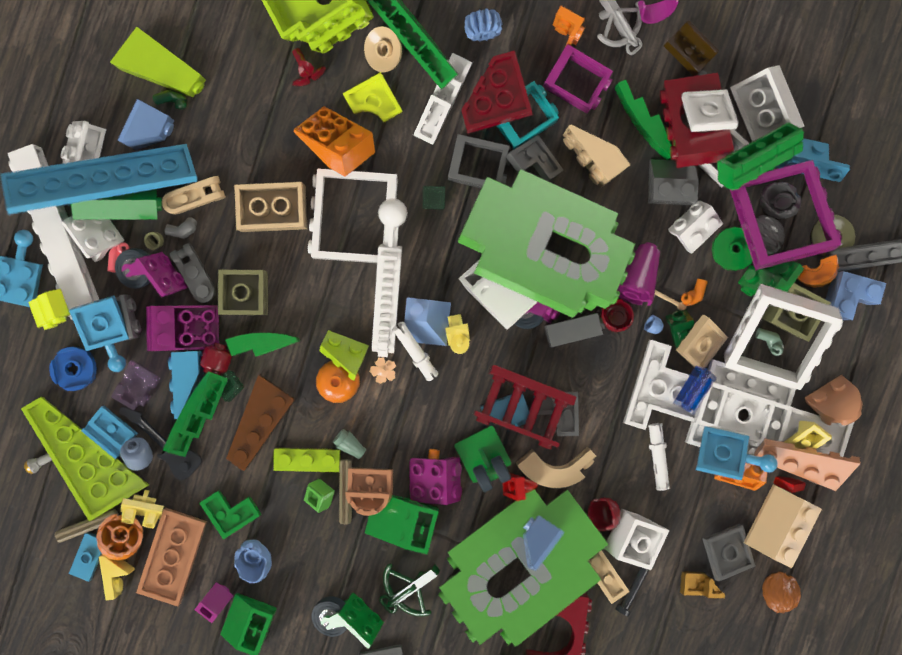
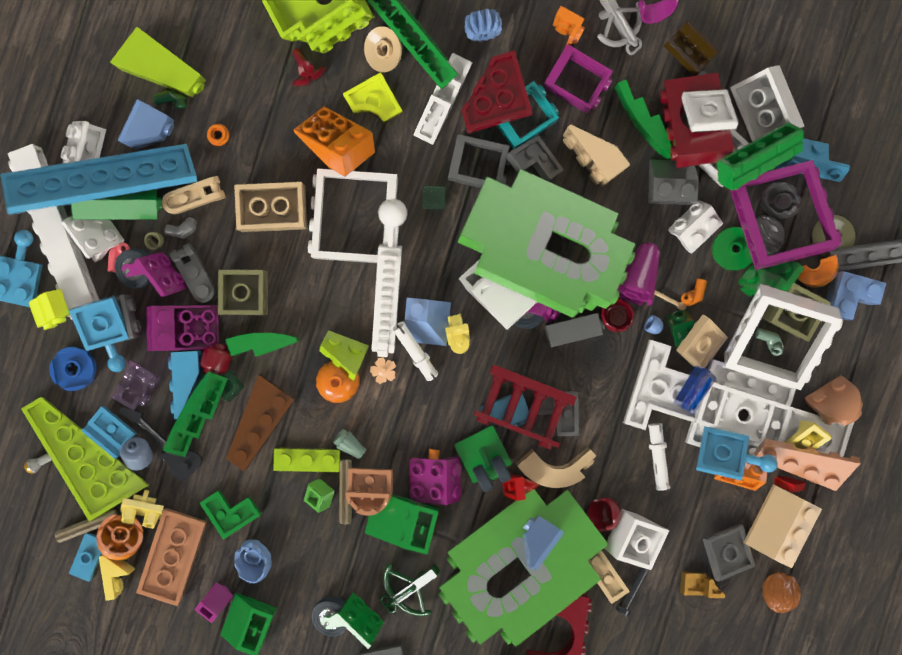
none -> orange plate [207,124,229,146]

